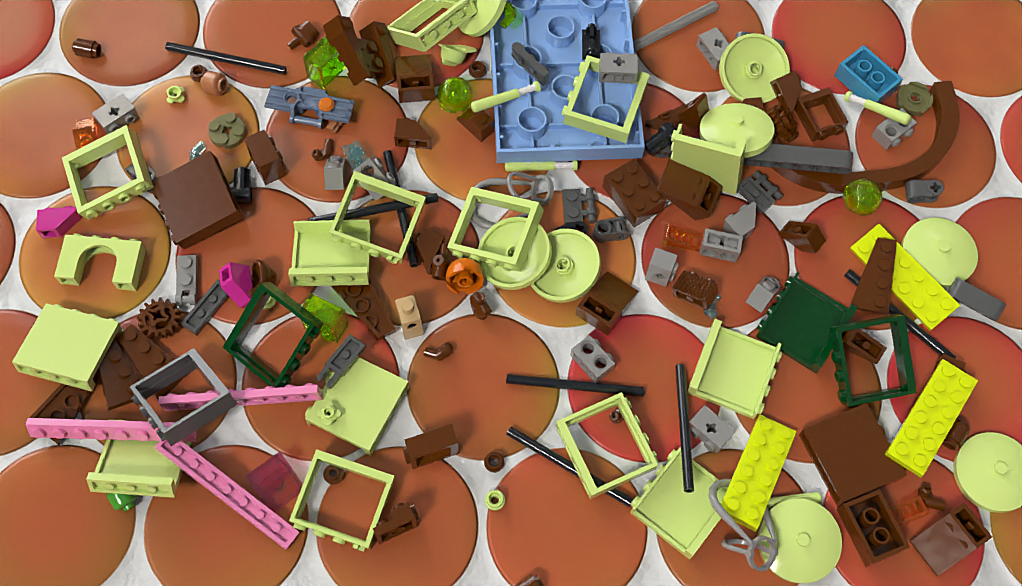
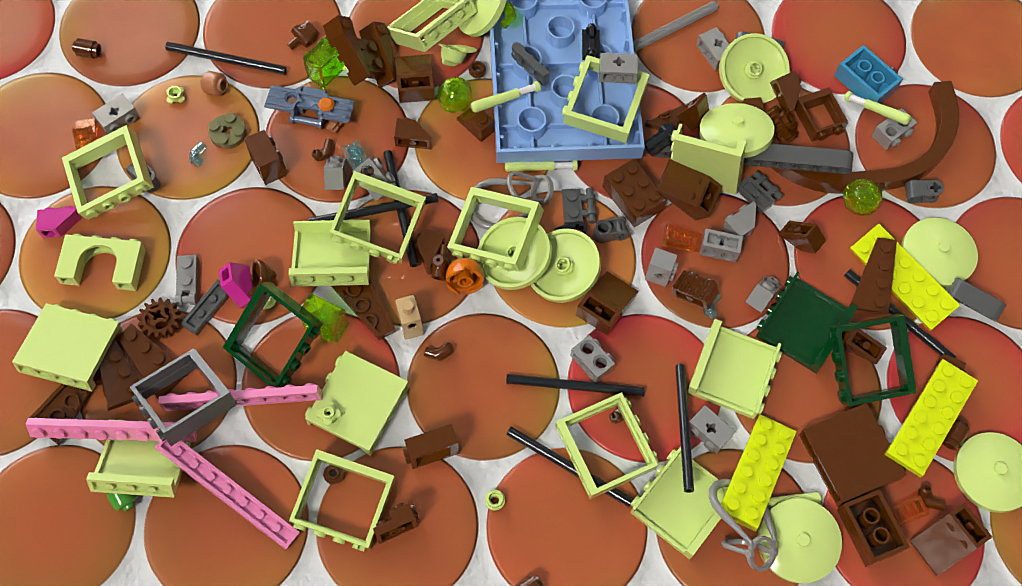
reddish brown brick [152,151,244,250] -> none
reddish brown plate [190,65,207,82] -> none
black piece [231,167,252,204] -> none
clear pink slope [245,452,303,512] -> none
dark grey hinge [317,334,366,389] -> none
reddish brown piece [470,291,492,320] -> none
reddish brown plate [484,452,504,473] -> none
olive plate [896,82,933,117] -> none

